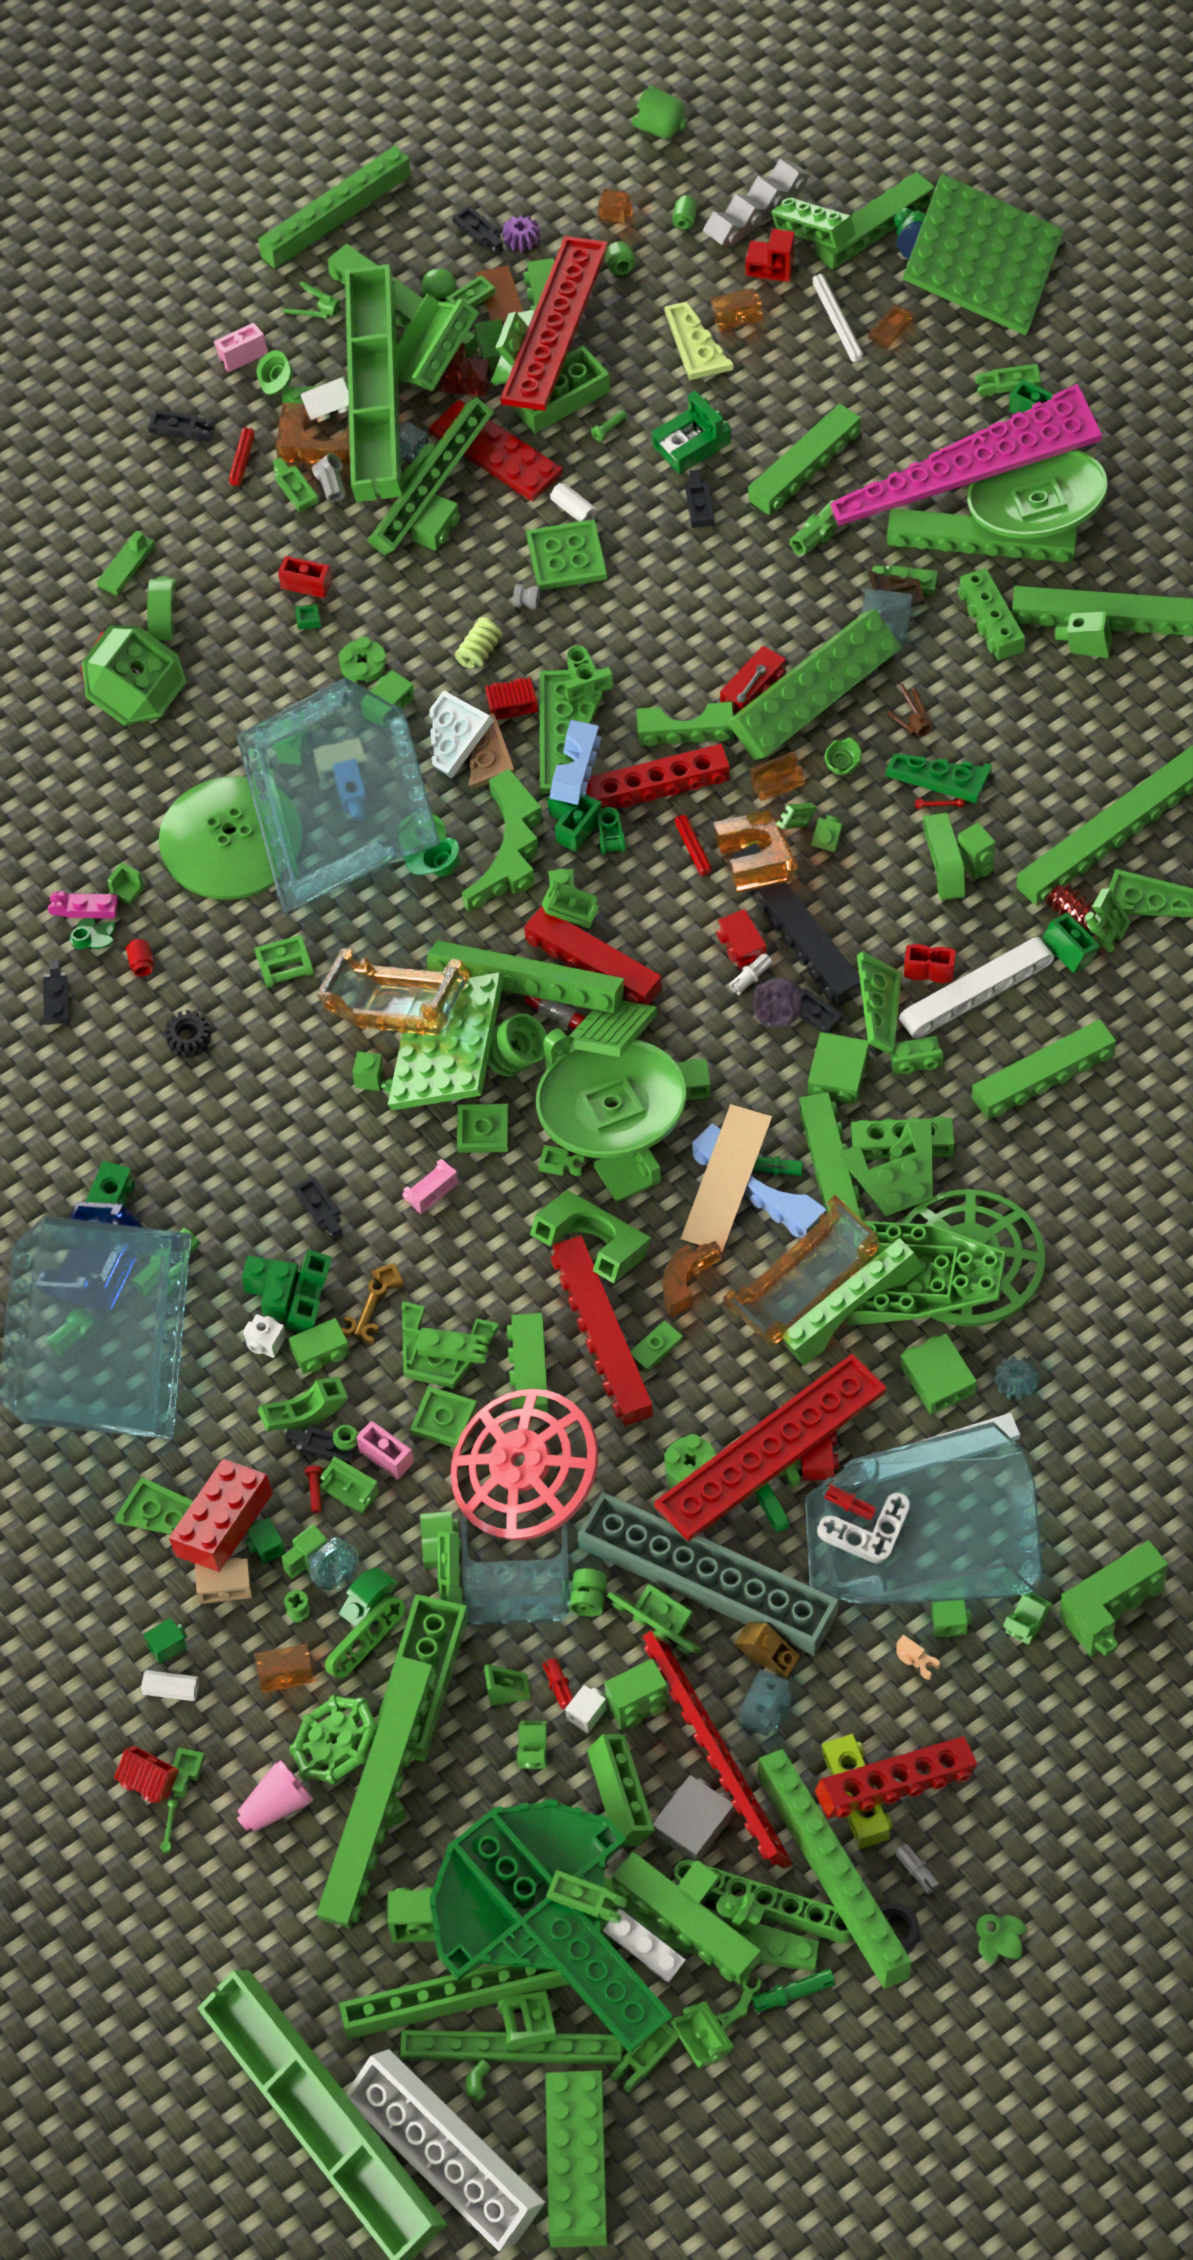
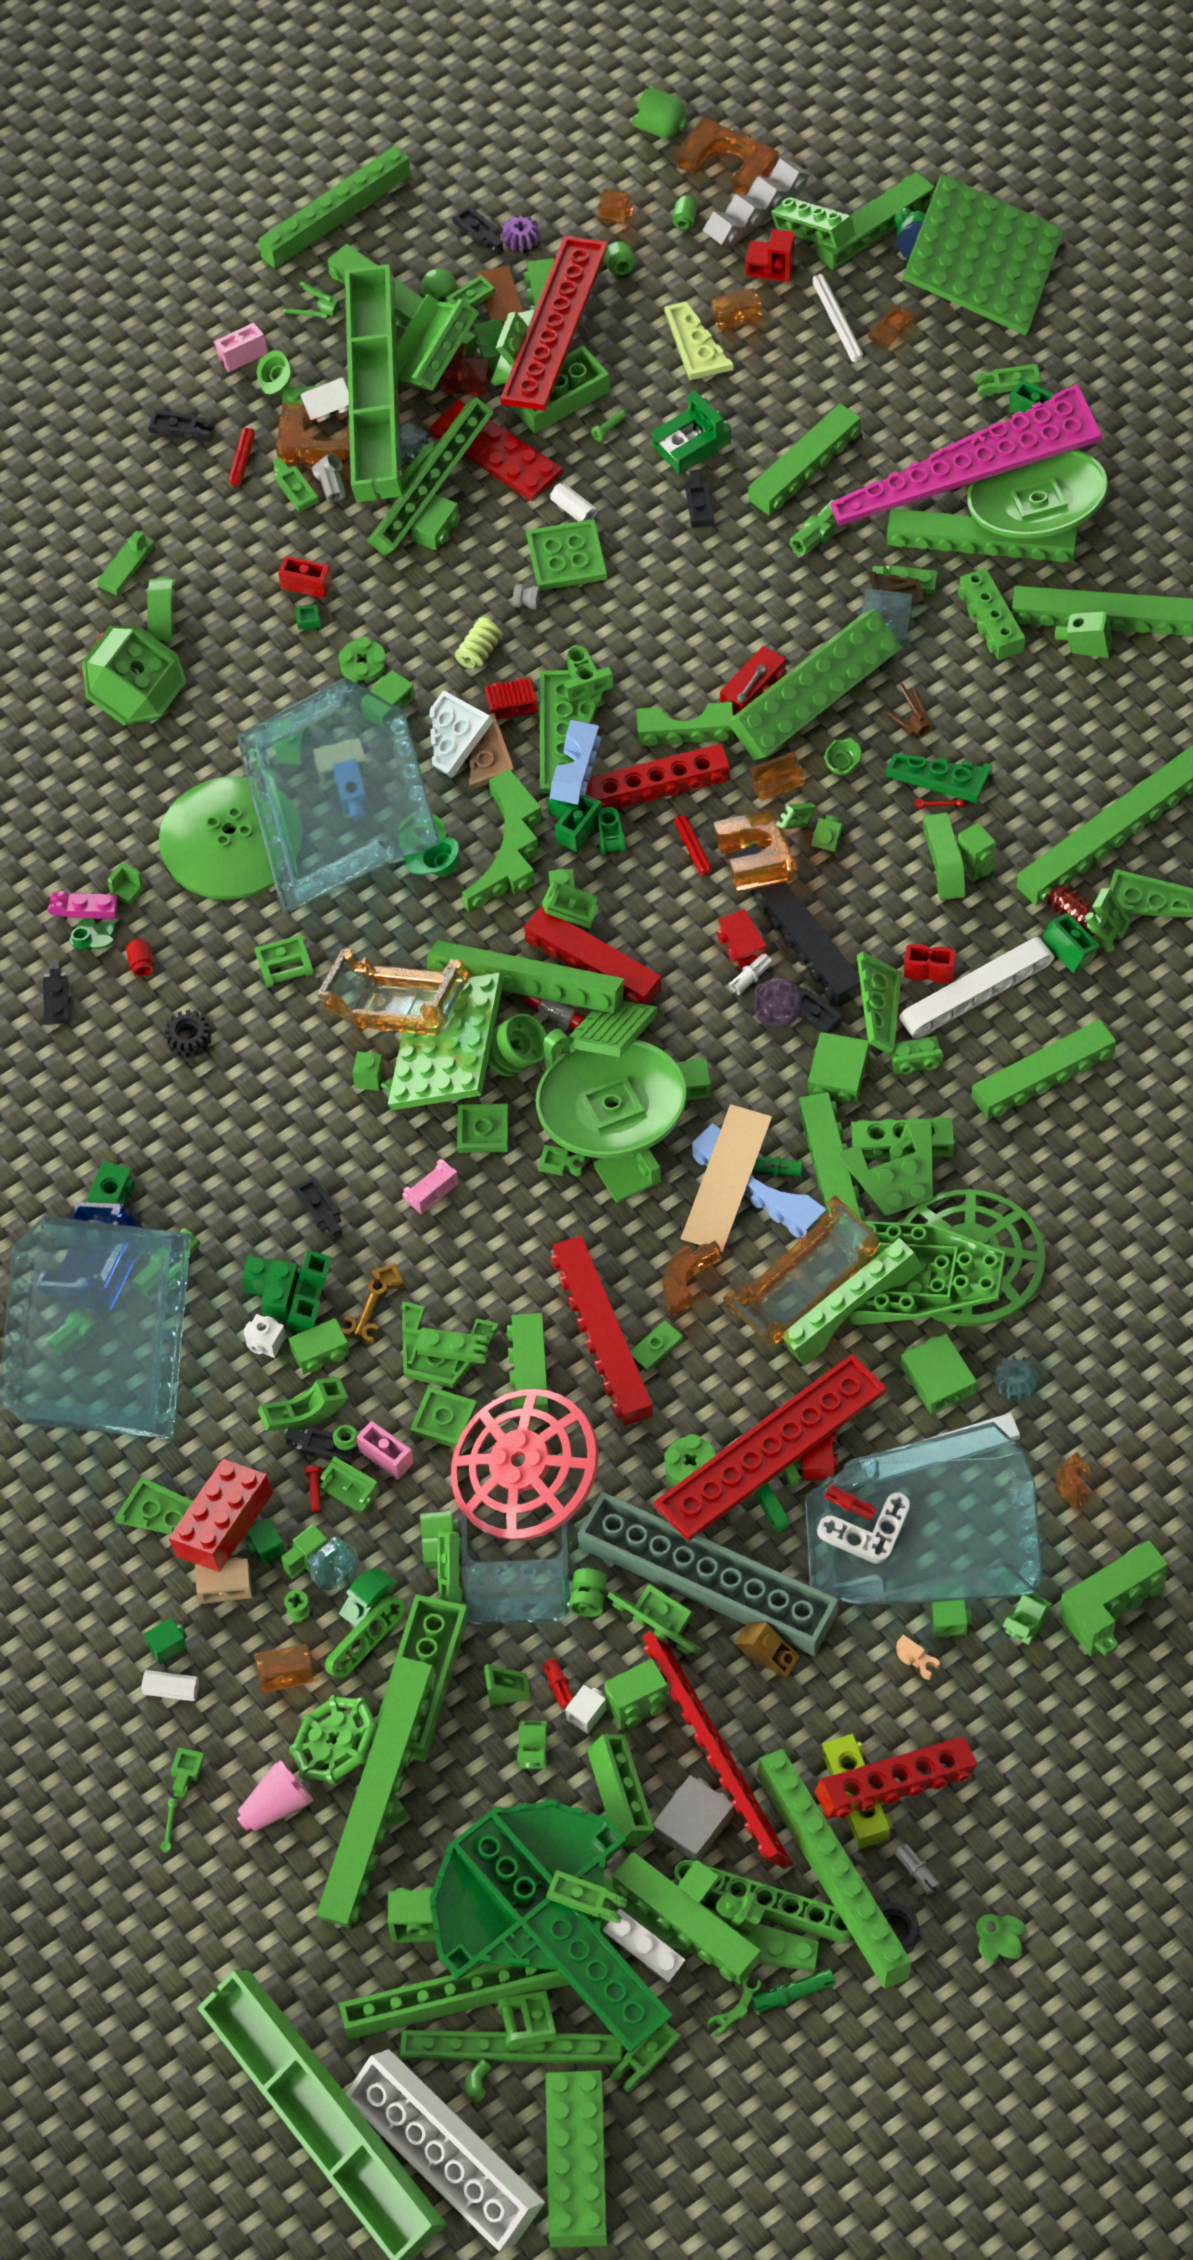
red brick [114,1746,179,1803] -> none
bright green arch [530,1190,651,1283] -> none
bright green hinge [670,2001,734,2068] -> none
clear light blue brick [738,1669,792,1737] -> none
none -> clear orange arch [675,117,779,195]
none -> clear orange hinge [1056,1452,1091,1510]

